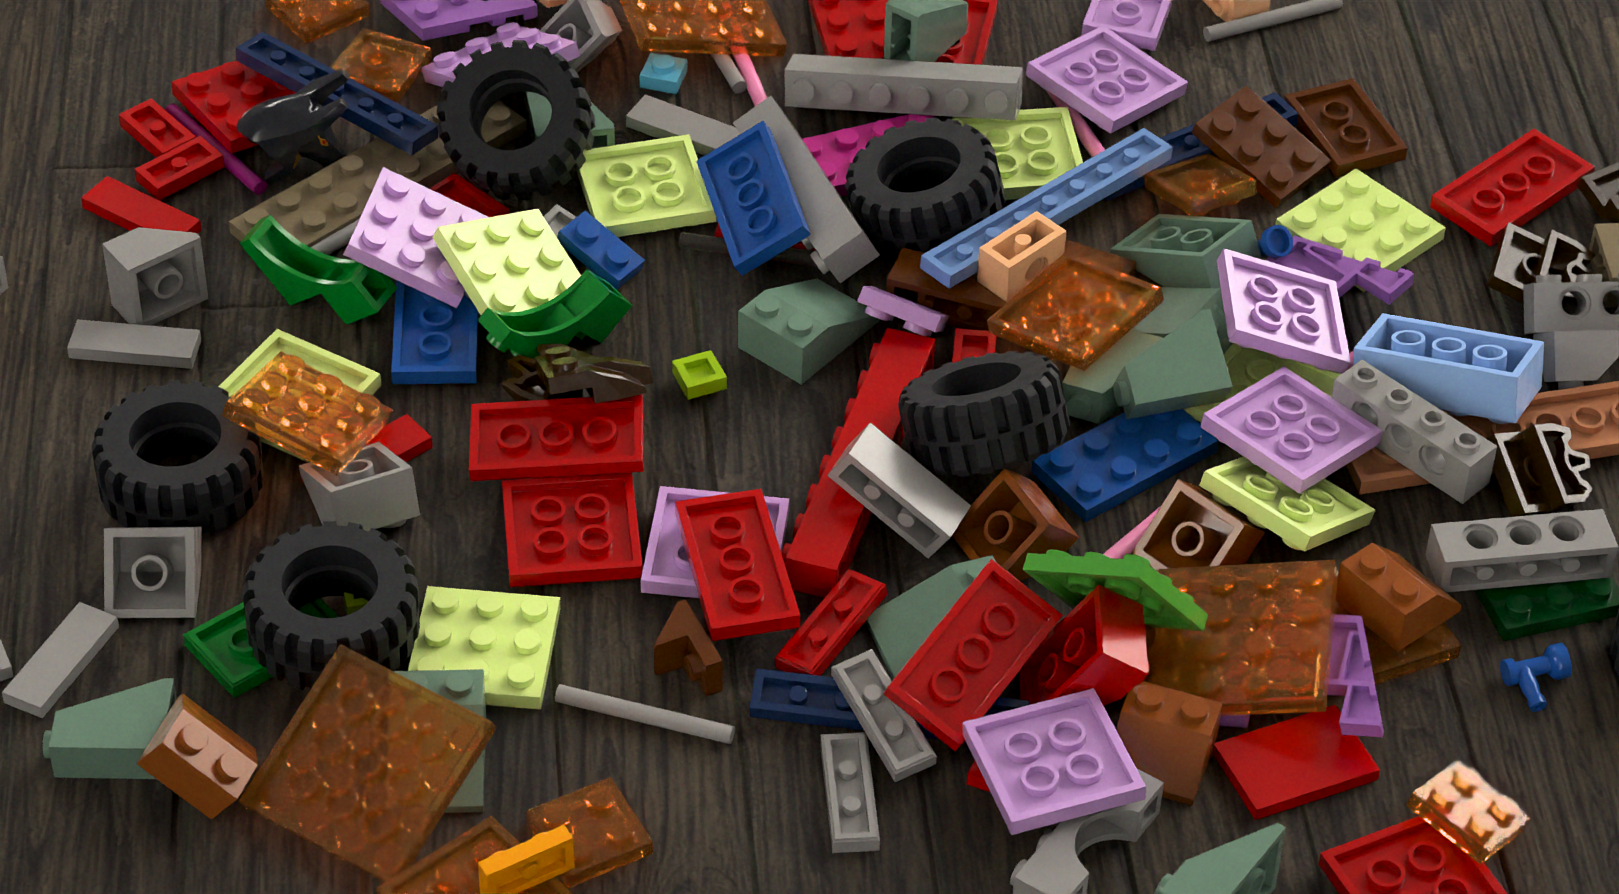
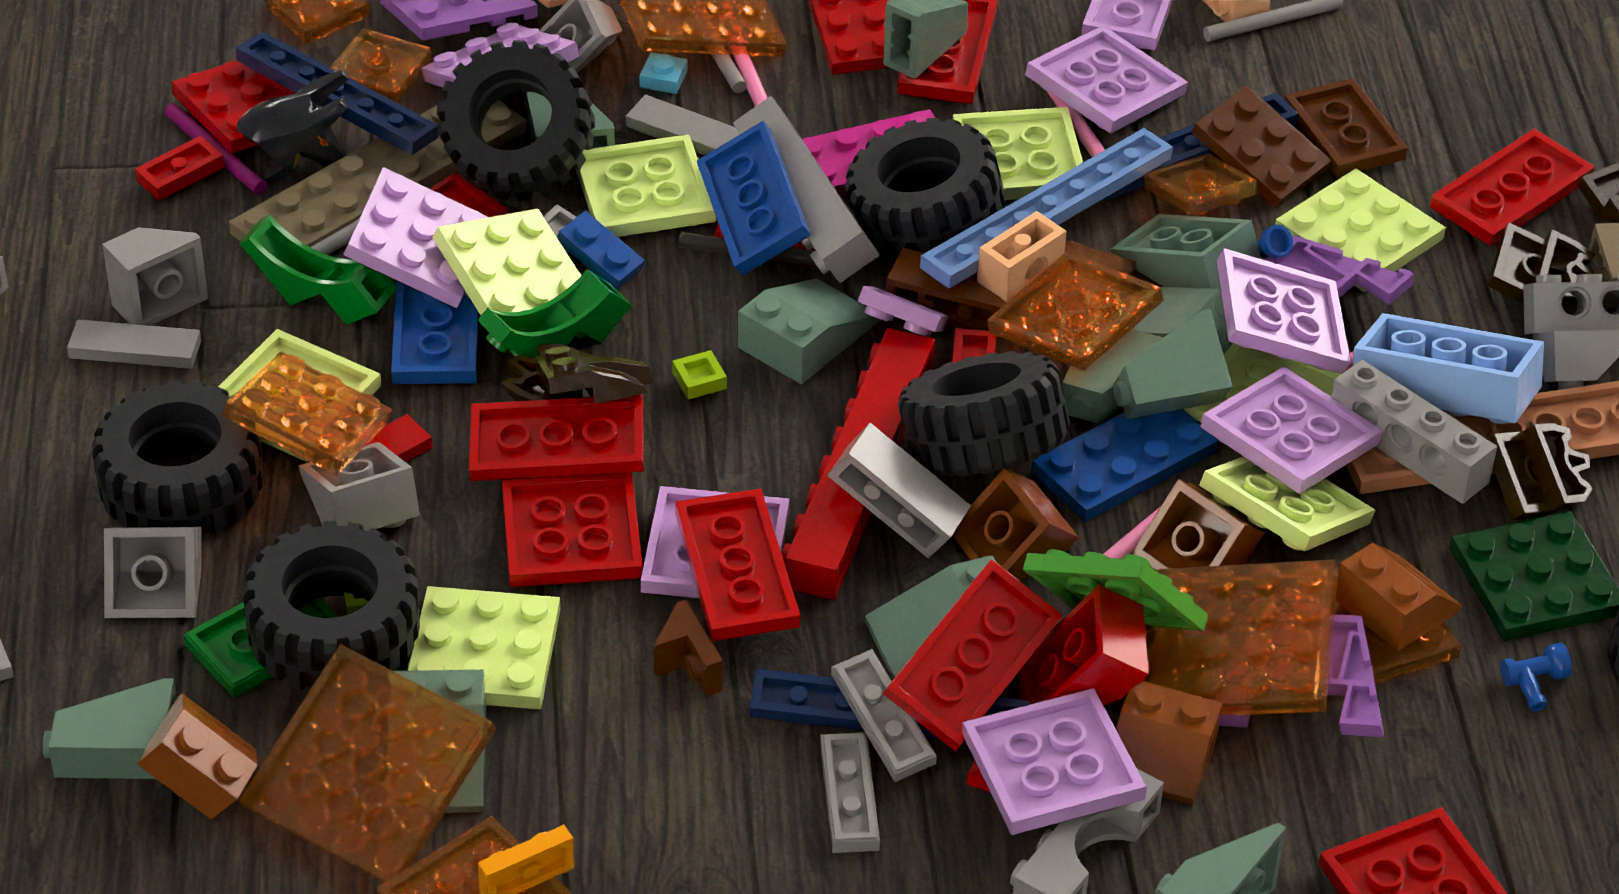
light grey tile [2,602,119,718] -> none
red tile [81,176,202,234] -> none
red plate [119,98,196,158] -> none
clear orange plate [526,777,653,888] -> none
light grey bar [555,684,735,744] -> none
red tile [775,569,887,676] -> none
light grey brick [785,54,1023,120] -> none
red tile [1212,704,1380,820] -> none
clear orange plate [1406,760,1531,864] -> none
light grey brick [1425,509,1618,592] -> none

